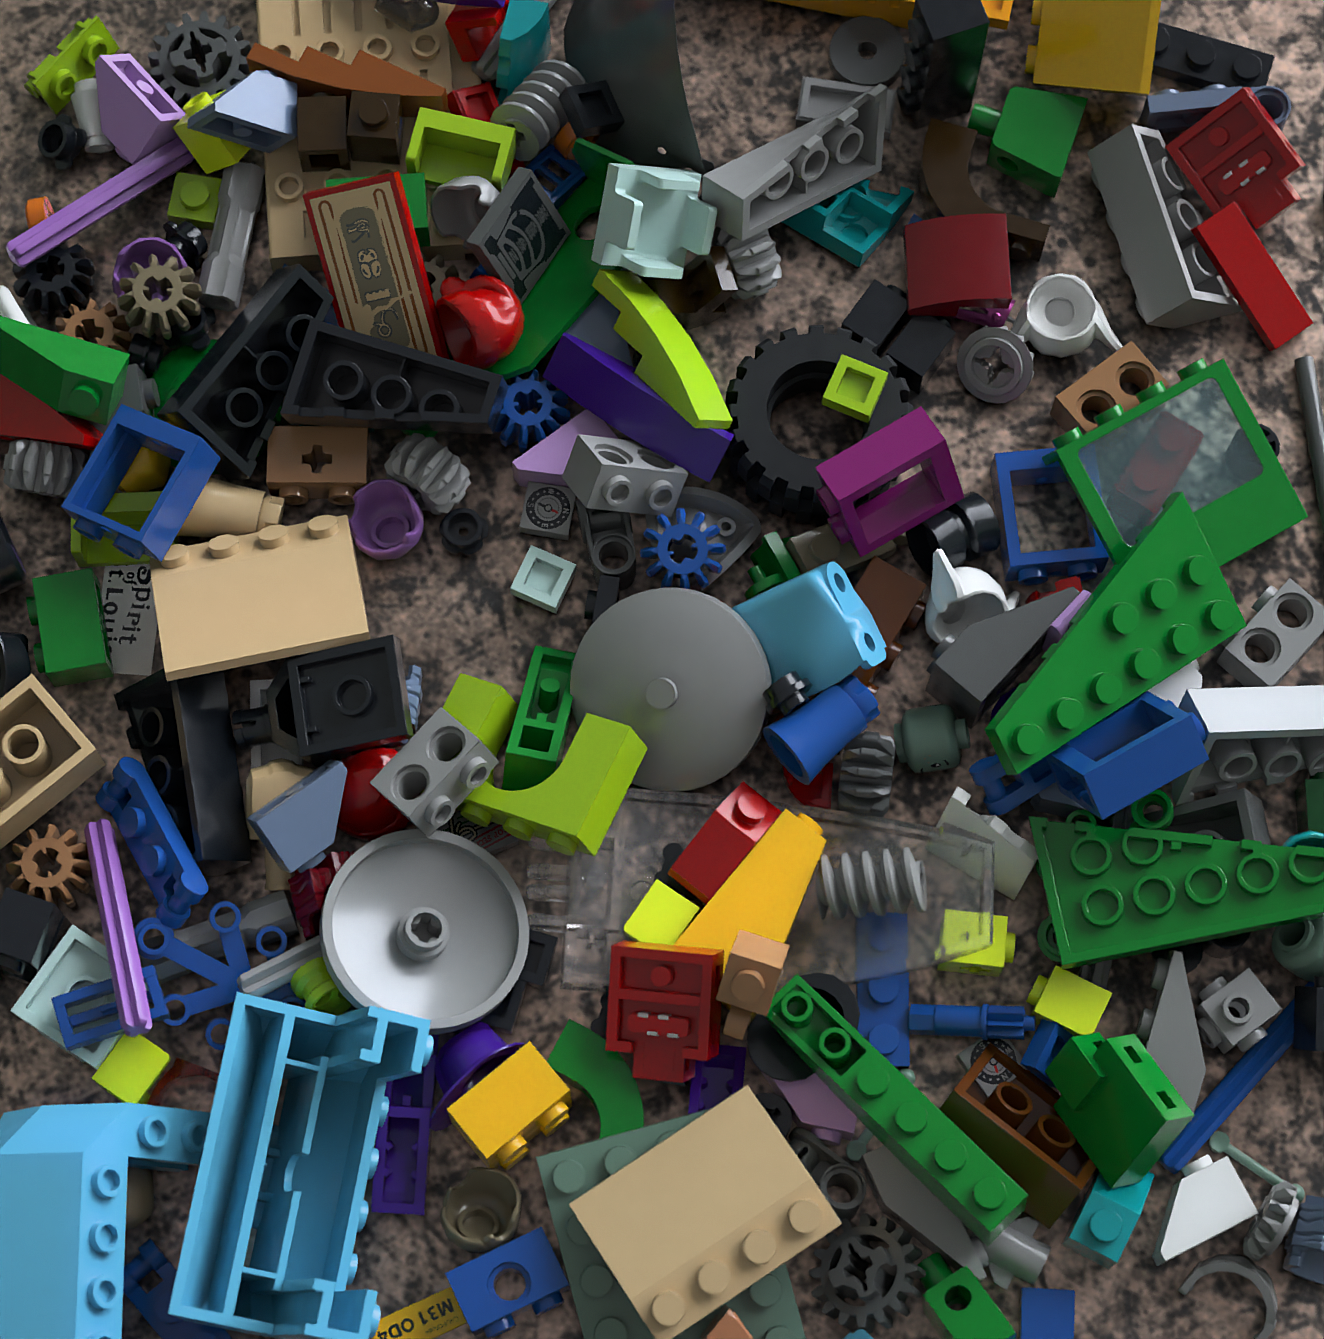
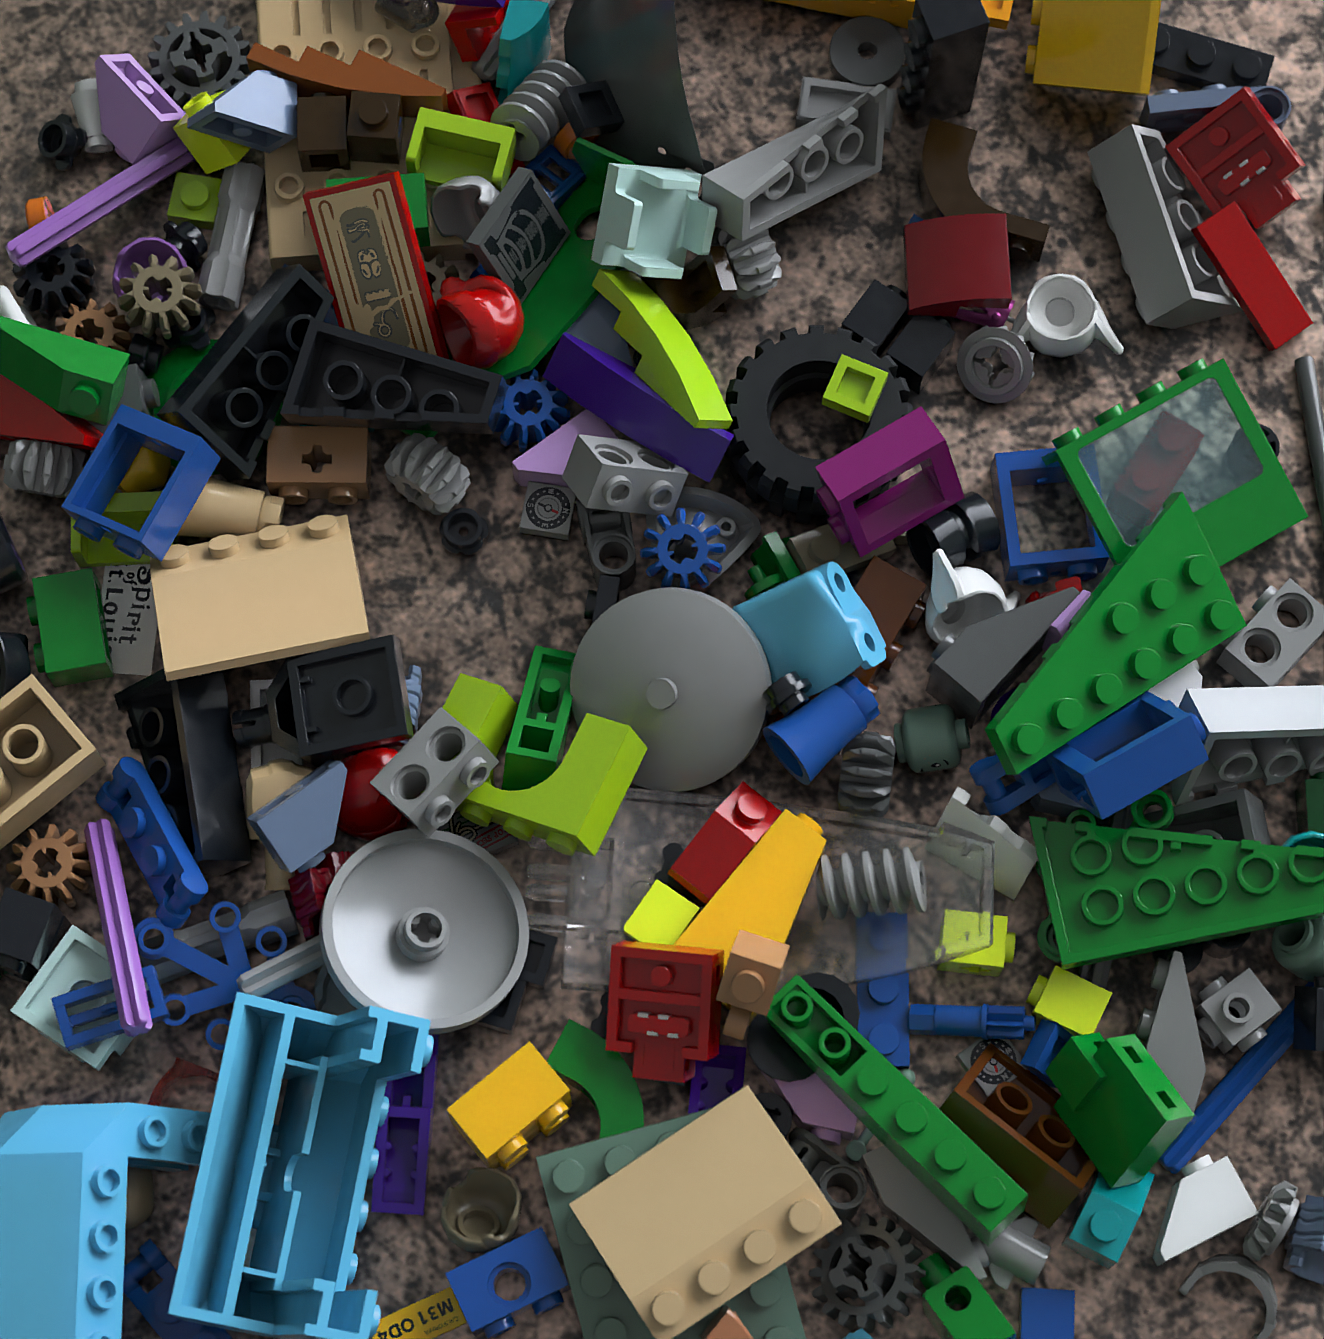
lime hinge [24,16,120,115] -> none
neon yellow panel [91,1033,171,1105] -> none
lime wheel [290,956,352,1016] -> none
medium lavender hair [349,479,424,560] -> none
dark purple piece [429,1022,525,1132] -> none
light aqua plate [510,545,577,614] -> none
teal slope [782,179,915,267] -> none
red tile [782,763,833,816] -> none
green torso [967,87,1088,198] -> none
medium nougat brick [1050,340,1169,452] -> none
sand green hinge [1208,1131,1305,1203] -> none

